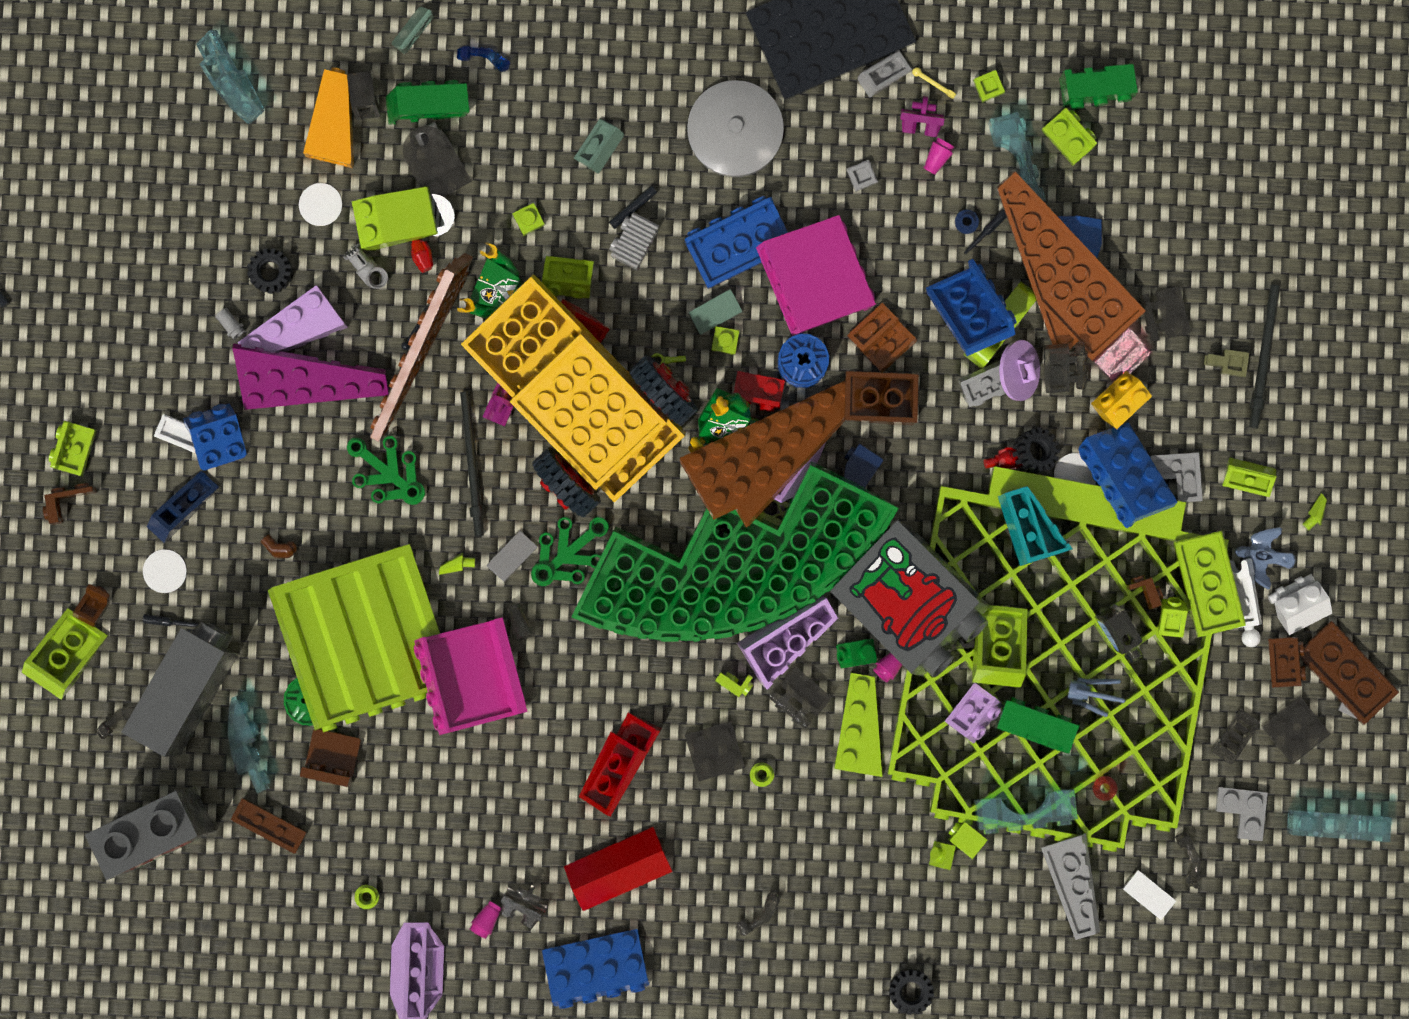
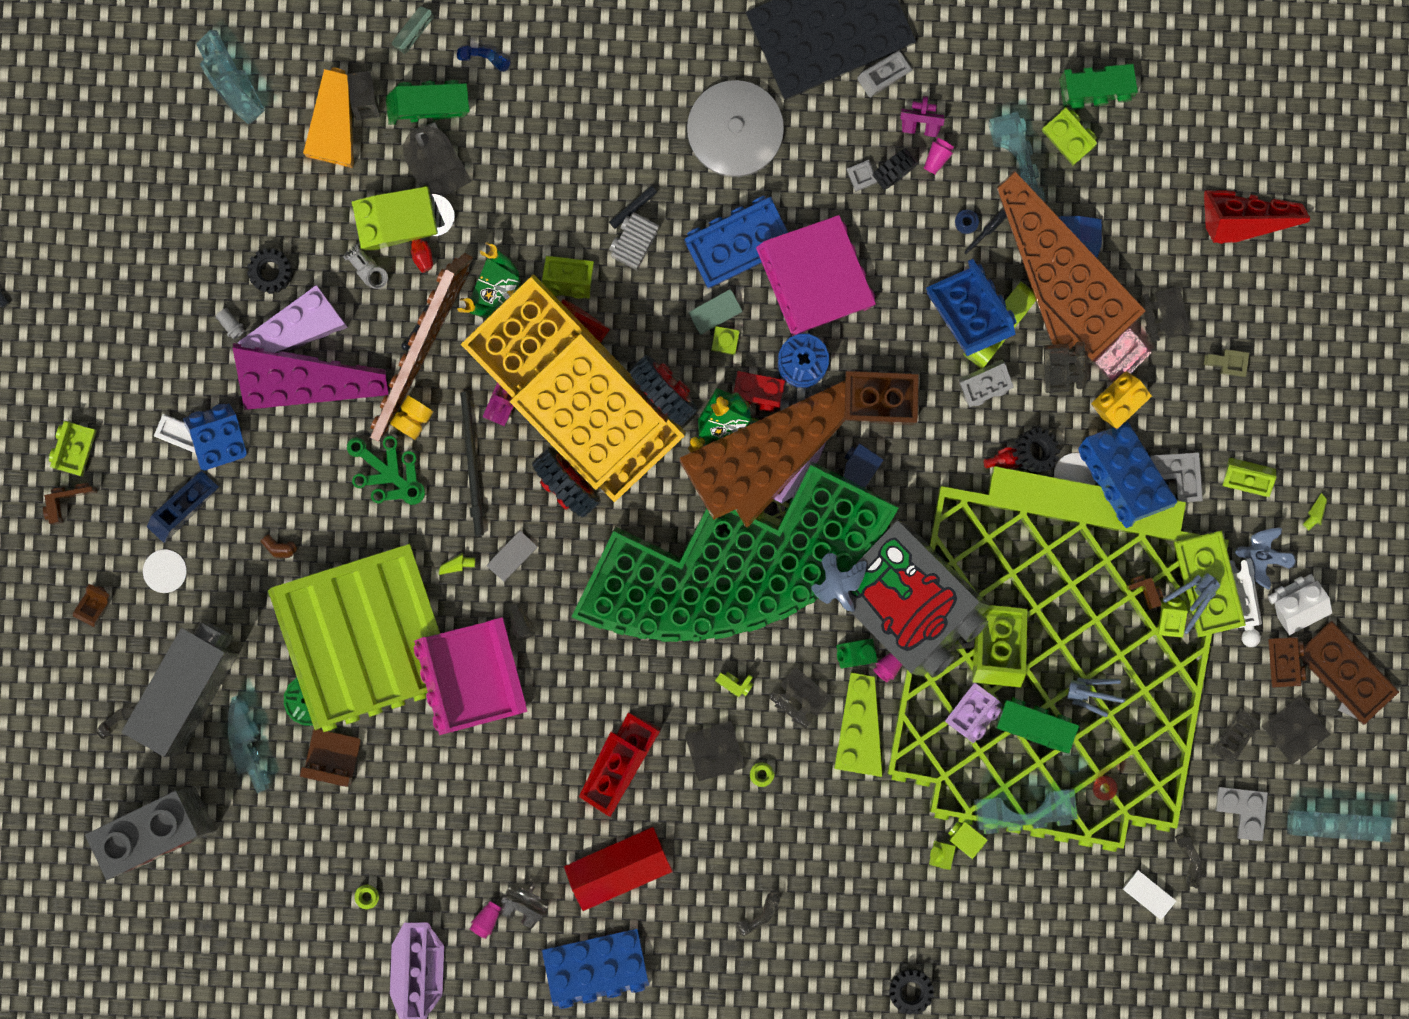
lime slope [22,608,108,700] -> none
black piece [143,614,199,627] -> none
reddish brown plate [231,798,307,854] -> none
white sticker [299,183,342,226] -> none
lime plate [512,203,545,236] -> none
green plant [531,517,609,586] -> none
sand green slope [574,118,624,174] -> none
lime hand [651,353,686,365] -> none
lavender wedge [737,595,838,690] -> none
dark orange slope [847,303,917,373] -> none
light yellow hinge [912,67,956,99] -> none
lime plate [973,70,1005,103] -> none
teal wedge [998,486,1073,566] -> none
lavender shield [999,340,1040,401] -> none
light grey wing [1041,833,1100,940] -> none
clear smoke torso [1094,604,1143,663] -> none
pearl dark grey bar [1249,285,1280,429] -> none
none -> yellow wheel [389,395,434,440]
none -> sand blue animal [811,553,867,612]
none -> black tyre [872,148,918,190]
none -> sand blue plant [1163,573,1220,634]
none -> red wedge [1204,190,1310,244]

